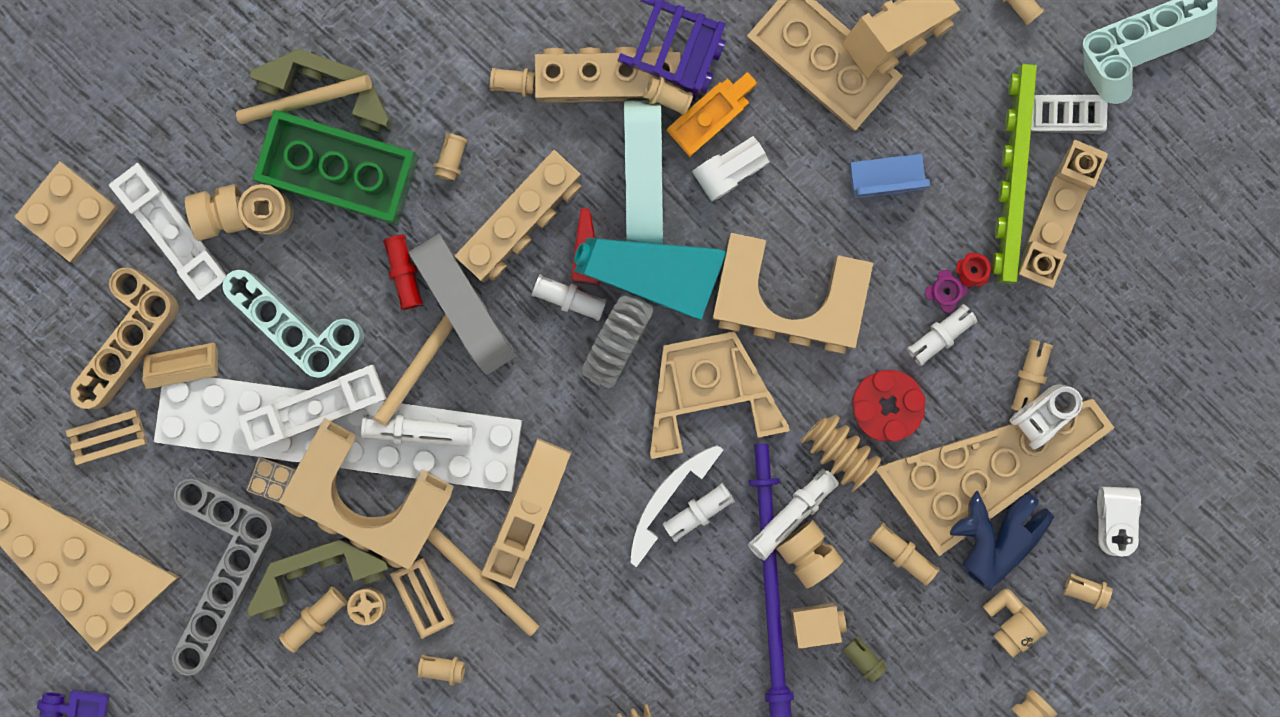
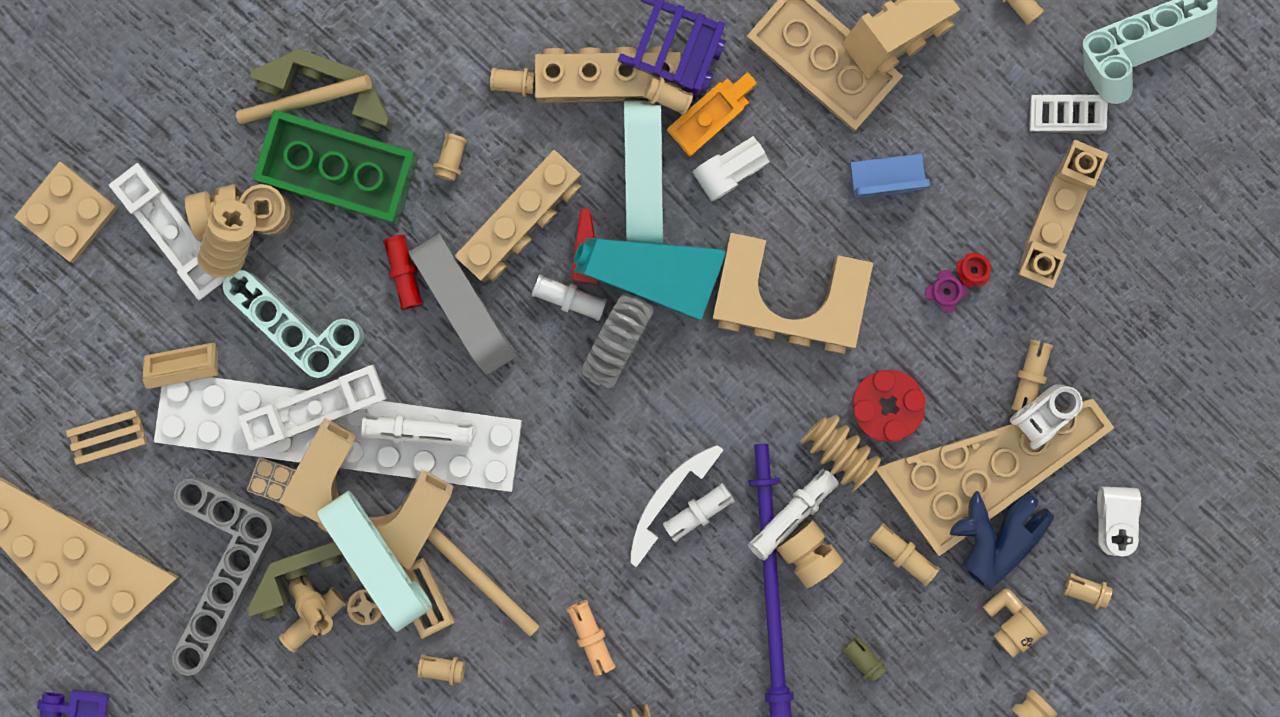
tan beam [70,268,179,409] -> none
tan bar [373,314,454,426] -> none
tan slope [481,438,571,589] -> none
tan wing [650,331,790,459] -> none
tan brick [791,603,847,649] -> none
white pin [907,304,977,367] -> none
lime plate [992,64,1037,284] -> none
none -> tan piece [197,200,256,278]
none -> tan pin [288,576,333,636]
none -> light aqua beam [317,491,432,632]
none -> light nougat pin [566,600,616,676]

